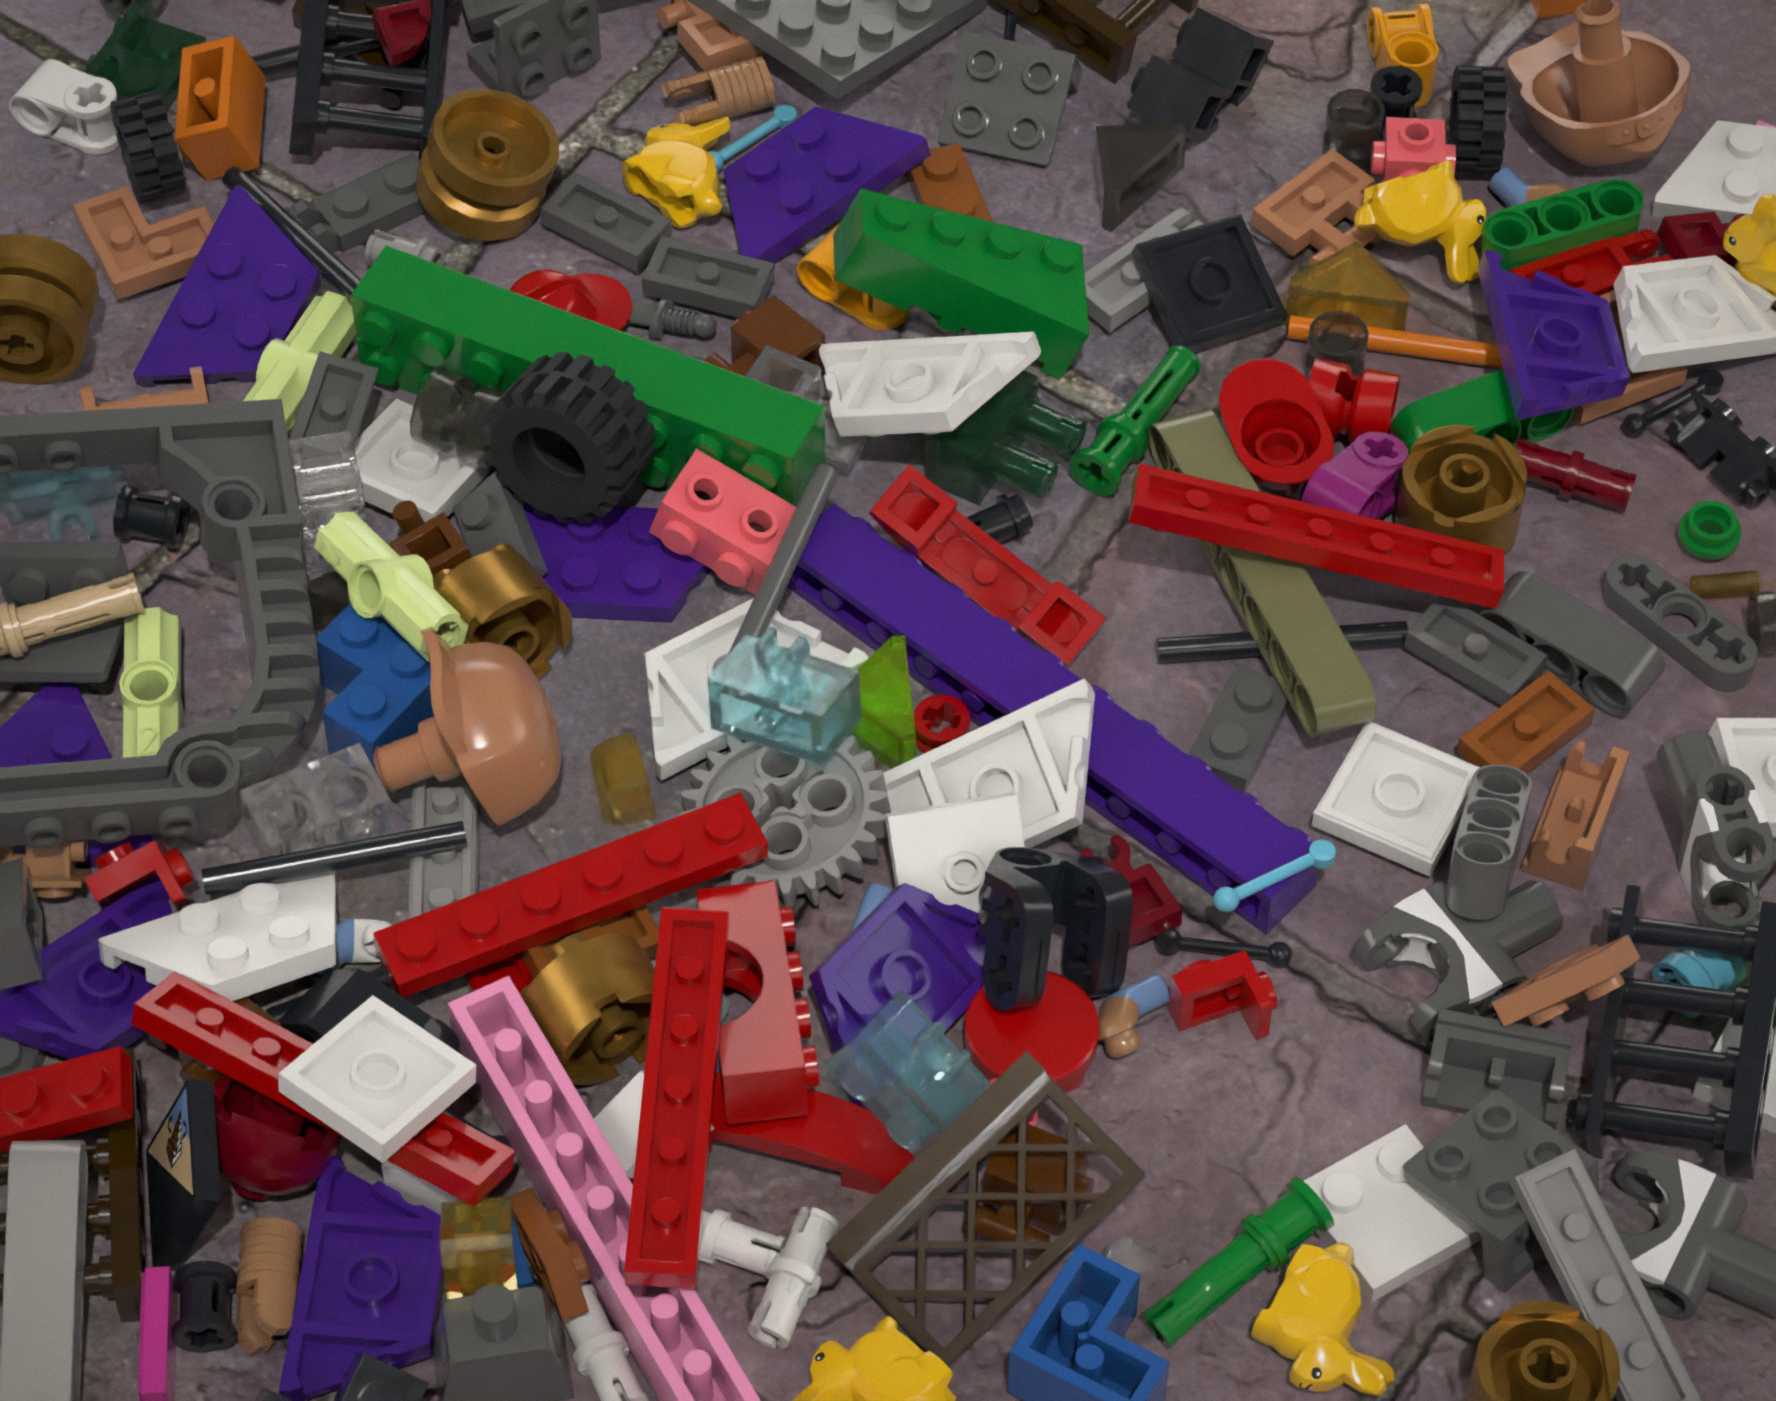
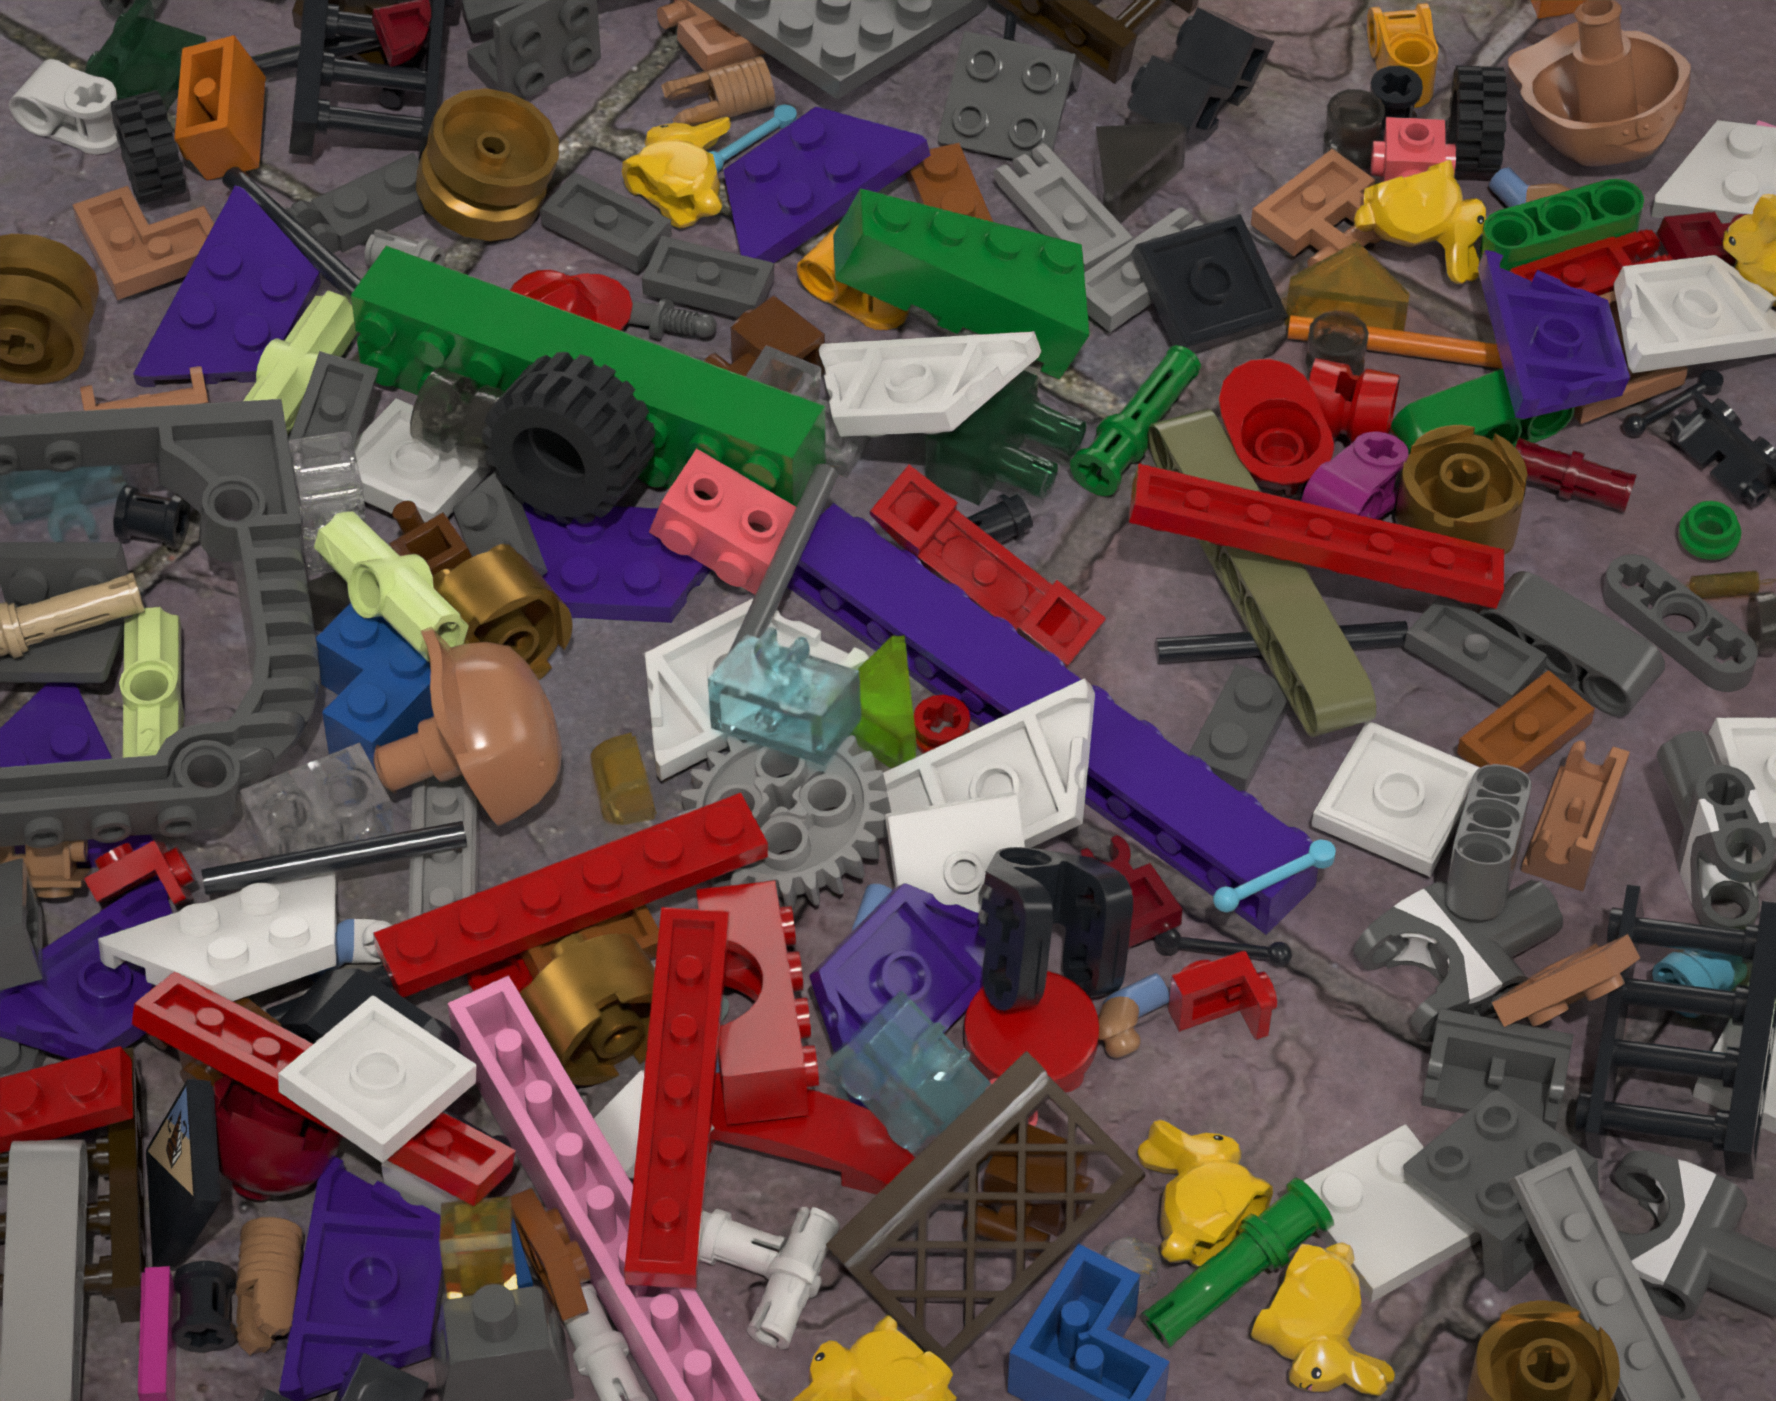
none -> light grey hinge [993,143,1133,273]
none -> yellow animal [1138,1119,1273,1268]

